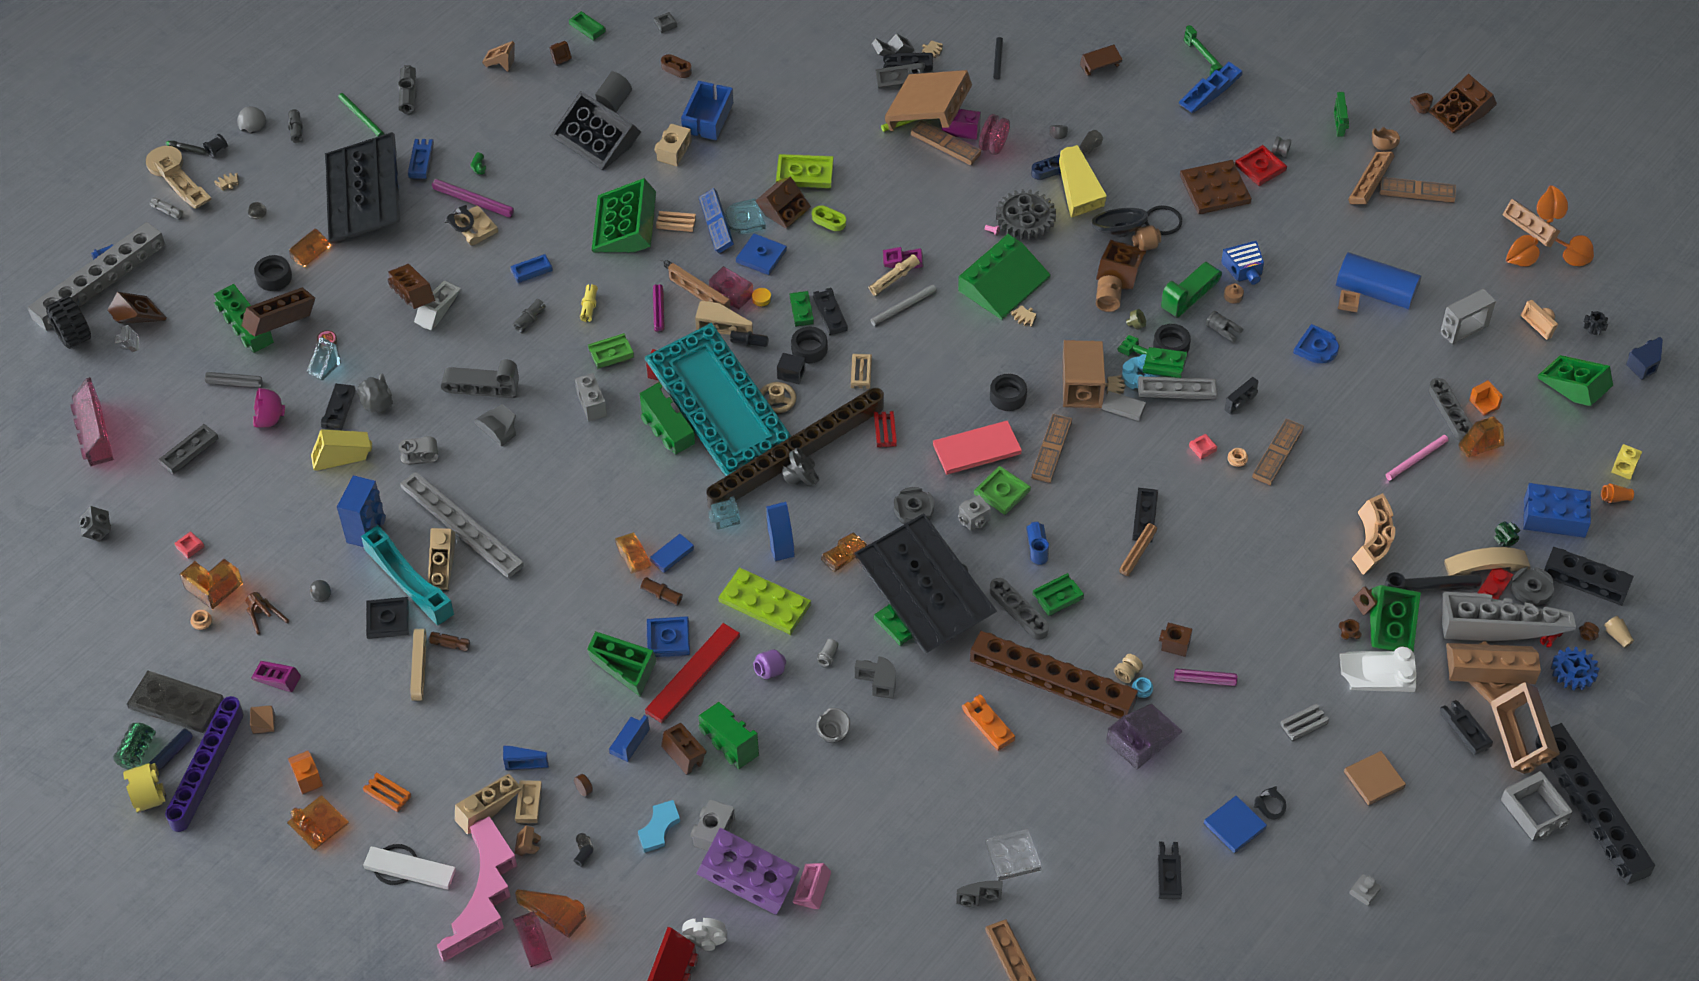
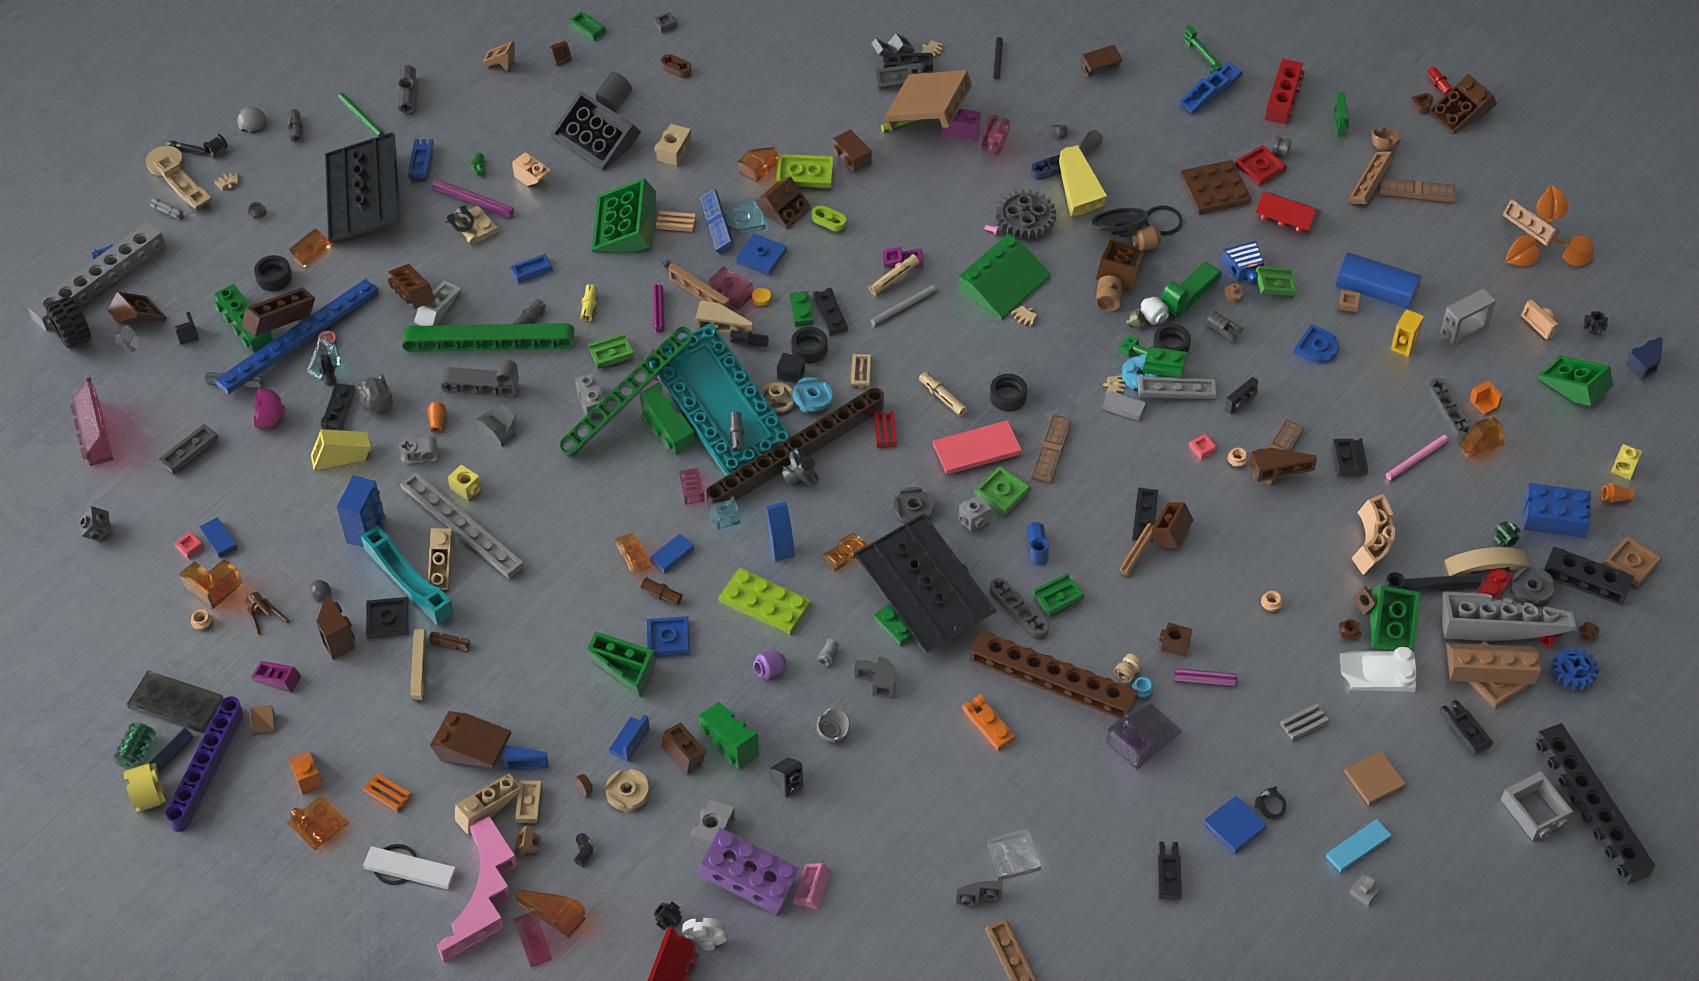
medium azure tile [638,800,680,853] -> none
red tile [645,623,740,724] -> none
blue piece [681,81,734,140] -> none
medium nougat tile [911,120,981,165] -> none
medium nougat slope [1063,340,1105,408] -> none
medium nougat piece [1490,682,1560,774] -> none
tan cone [1604,616,1634,648] -> none
none -> black panel [174,312,199,345]
none -> blue tile [200,517,237,558]
none -> blue plate [215,279,379,395]
none -> reddish brown slope [316,596,355,660]
none -> black axle [319,354,337,386]
none -> green beam [402,323,575,352]
none -> orange cone [427,402,447,433]
none -> reddish brown slope [430,711,512,768]
none -> light yellow brick [448,465,481,501]
none -> light nougat slope [512,152,551,186]
none -> green beam [560,326,692,457]
none -> tan plate [605,769,650,813]
none -> black gear [654,901,682,930]
none -> clear pink slope [679,468,705,505]
none -> dark grey pin [729,411,745,452]
none -> clear orange slope [738,147,778,183]
none -> black slope [770,757,803,798]
none -> medium azure plate [792,377,832,413]
none -> reddish brown brick [832,129,872,172]
none -> tan pin [919,372,968,417]
none -> white head [1140,297,1169,325]
none -> reddish brown brick [1152,502,1194,549]
none -> reddish brown slope [1249,448,1317,482]
none -> red slope [1255,192,1321,233]
none -> bright green plate [1255,266,1298,296]
none -> light nougat plate [1261,591,1282,611]
none -> red brick [1265,58,1305,124]
none -> medium azure tile [1326,819,1391,873]
none -> black plate [1332,438,1368,475]
none -> yellow brick [1391,309,1424,357]
none -> red axle [1427,67,1453,96]
none -> medium nougat plate [1603,536,1662,587]

